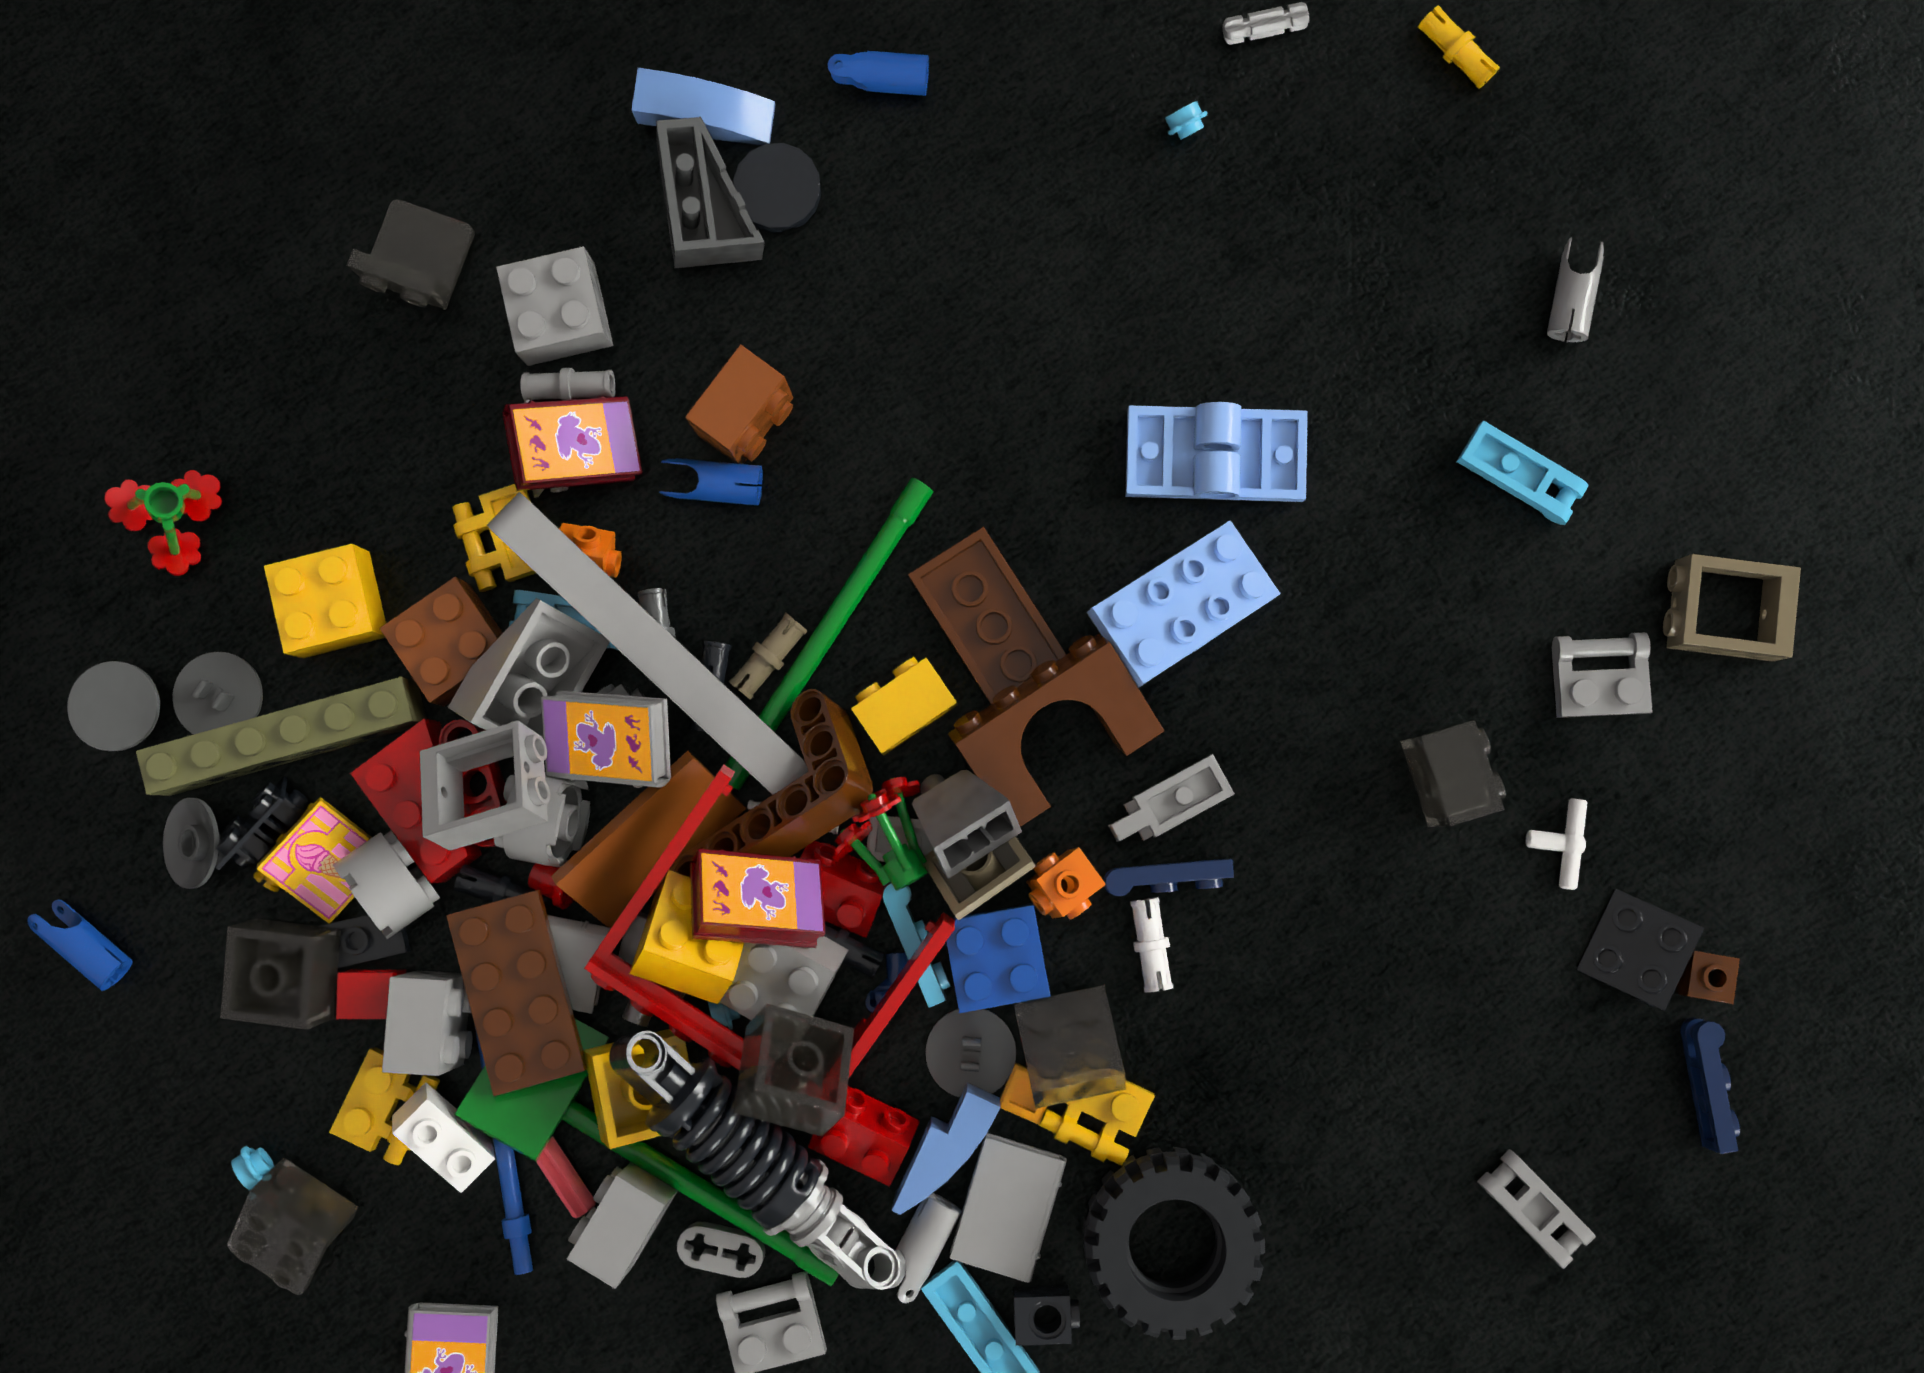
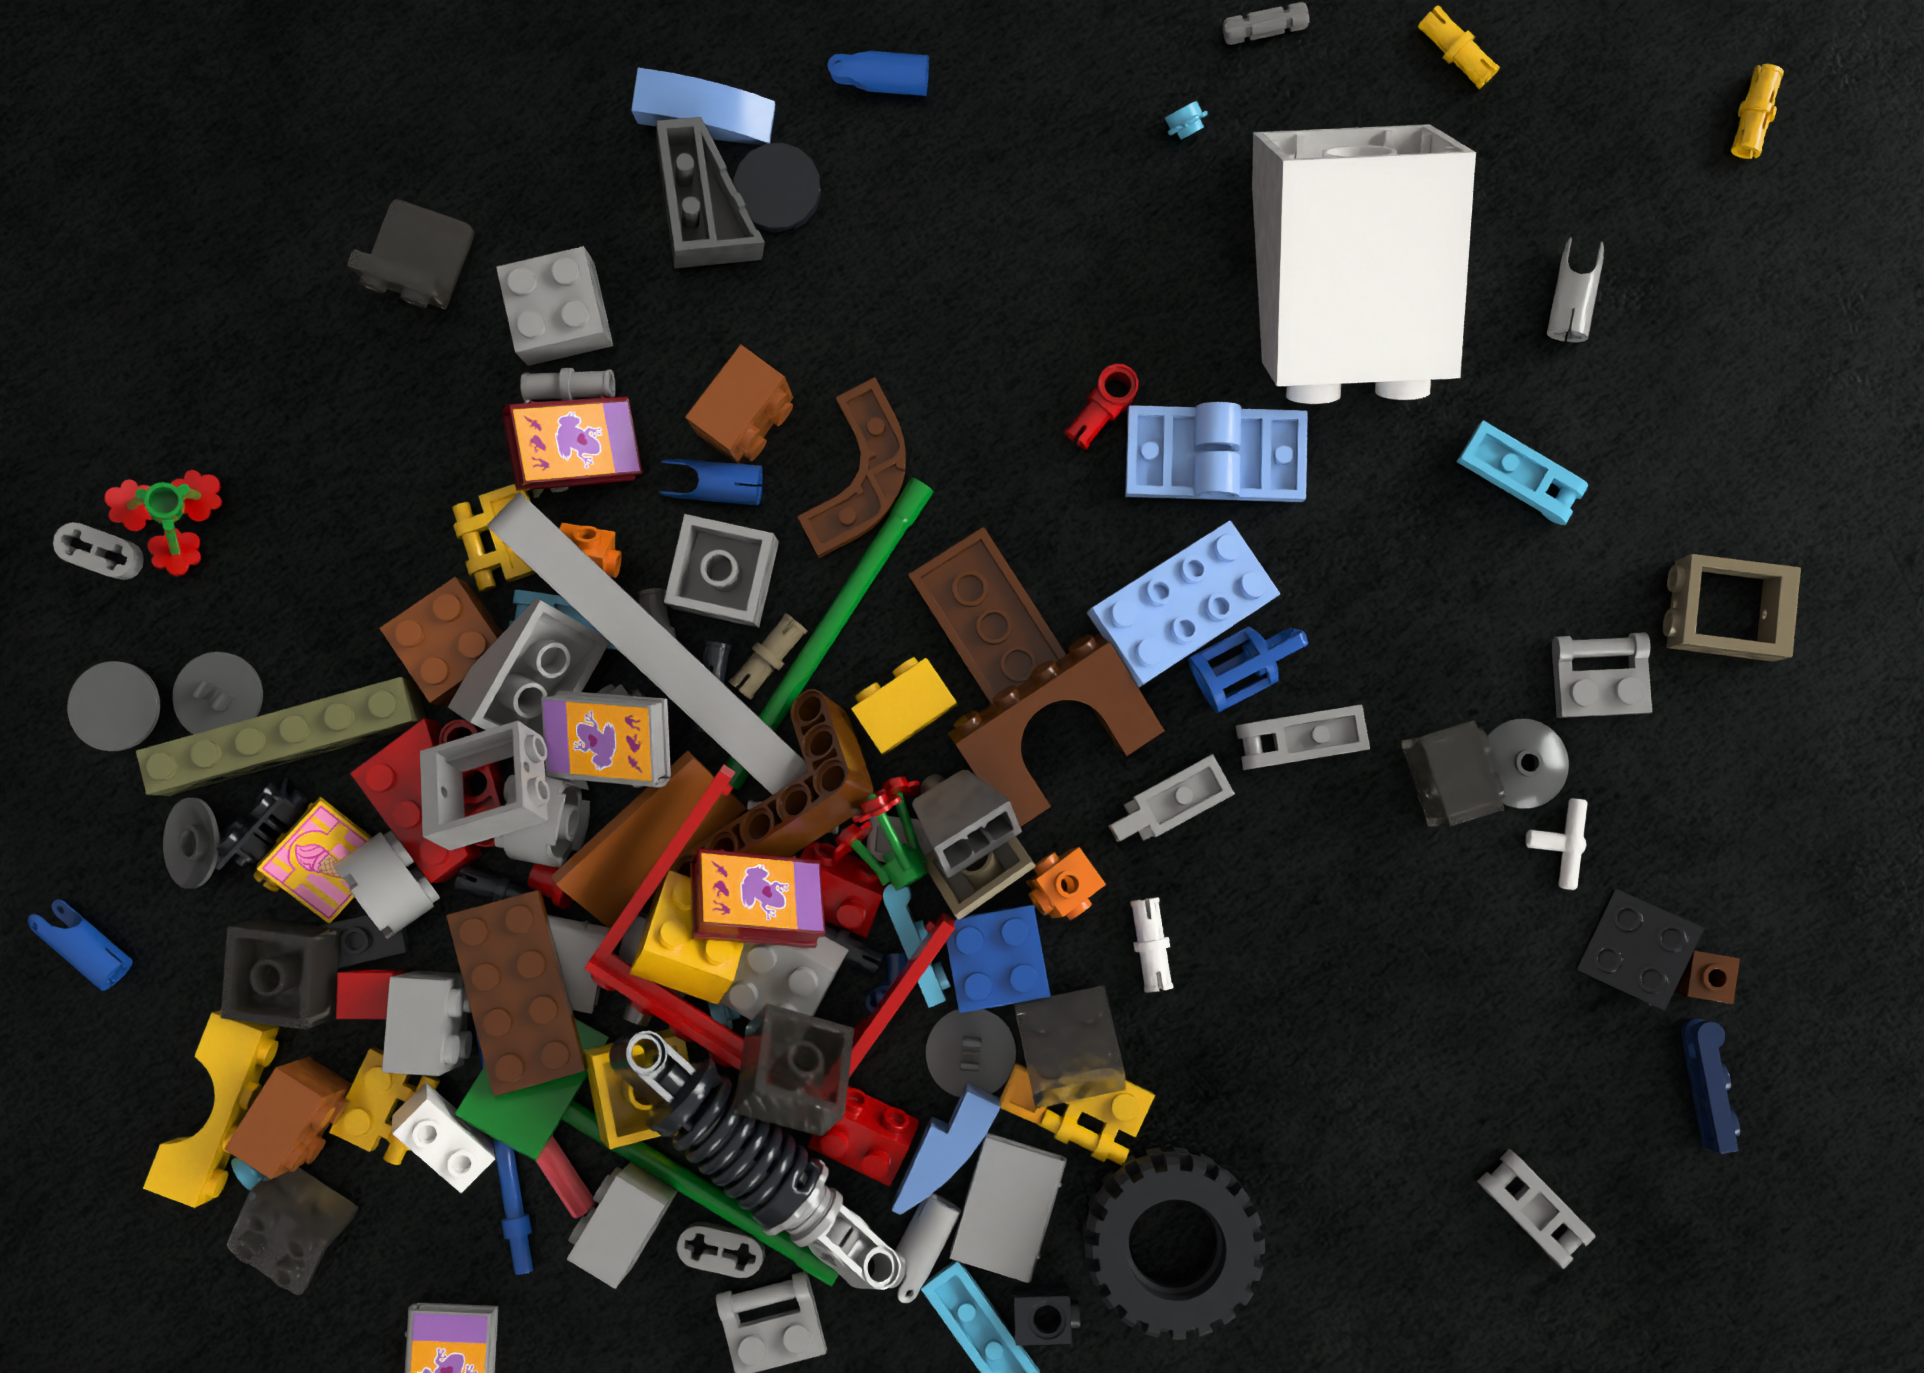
yellow brick [264,544,386,658] -> none
dark blue plate [1103,859,1234,896] -> none
none -> light grey beam [53,522,144,580]
none -> yellow arch [143,1008,279,1208]
none -> dark orange brick [224,1057,352,1179]
none -> light grey brick [664,514,779,628]
none -> reddish brown plate [797,377,906,558]
none -> red pin [1064,364,1138,450]
none -> blue piece [1188,627,1308,713]
none -> light grey plate [1236,705,1370,770]
none -> white slope [1252,125,1476,404]
none -> dark grey dish [1478,719,1569,808]
none -> yellow pin [1731,64,1784,159]

